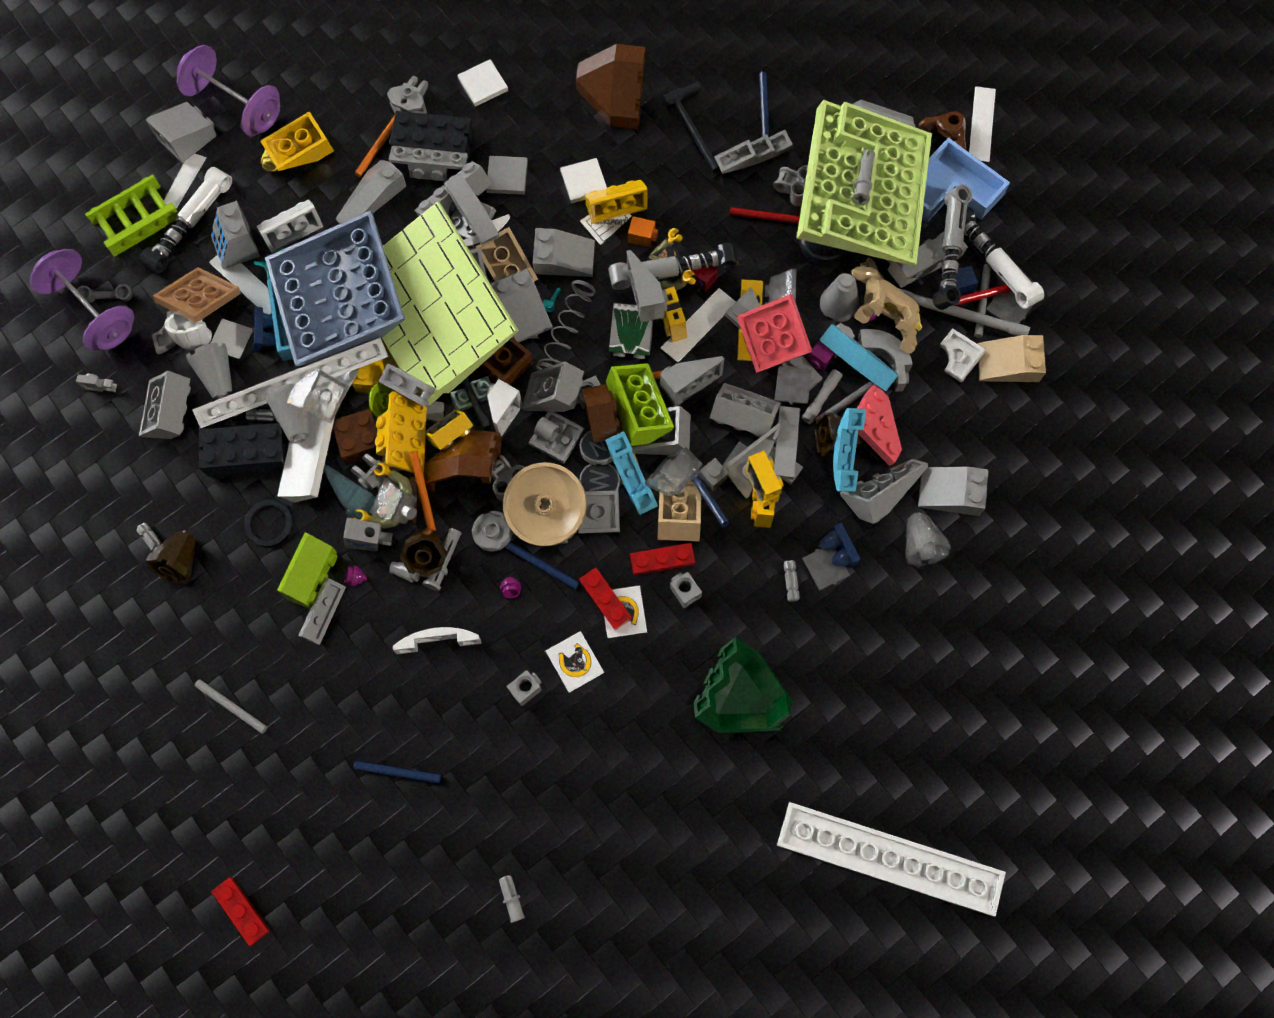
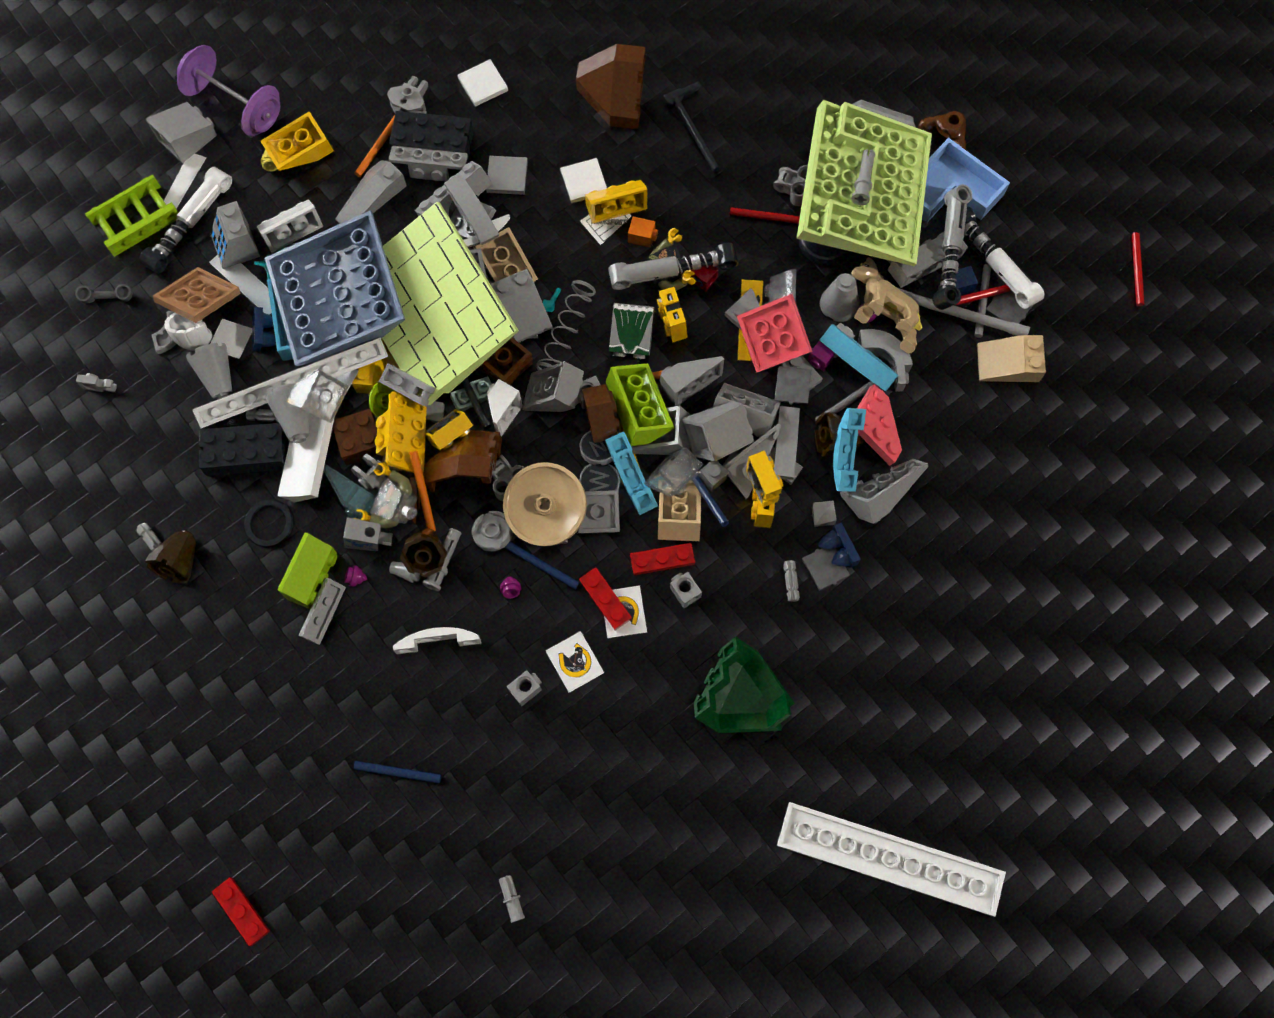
medium lavender axle [30,249,134,351] -> none
light grey slope [139,371,191,439] -> none
light grey bar [195,679,268,734] -> none
light grey plate [529,411,585,464] -> none
light grey slope [533,228,595,277] -> none
light grey slope [627,250,668,322] -> none
white sticker [661,288,736,362] -> none
light grey slope [714,130,793,174] -> none
dark blue bar [759,72,770,138] -> none
light grey piece [802,369,842,424] -> none
clear cone [905,513,951,567] -> none
light grey slope [918,467,988,516] -> none
white tile [940,328,986,383] -> none
white sticker [969,87,996,162] -> none
none -> light grey slope [682,402,754,462]
none -> light grey slope [811,501,836,527]
none -> red bar [1132,232,1145,306]

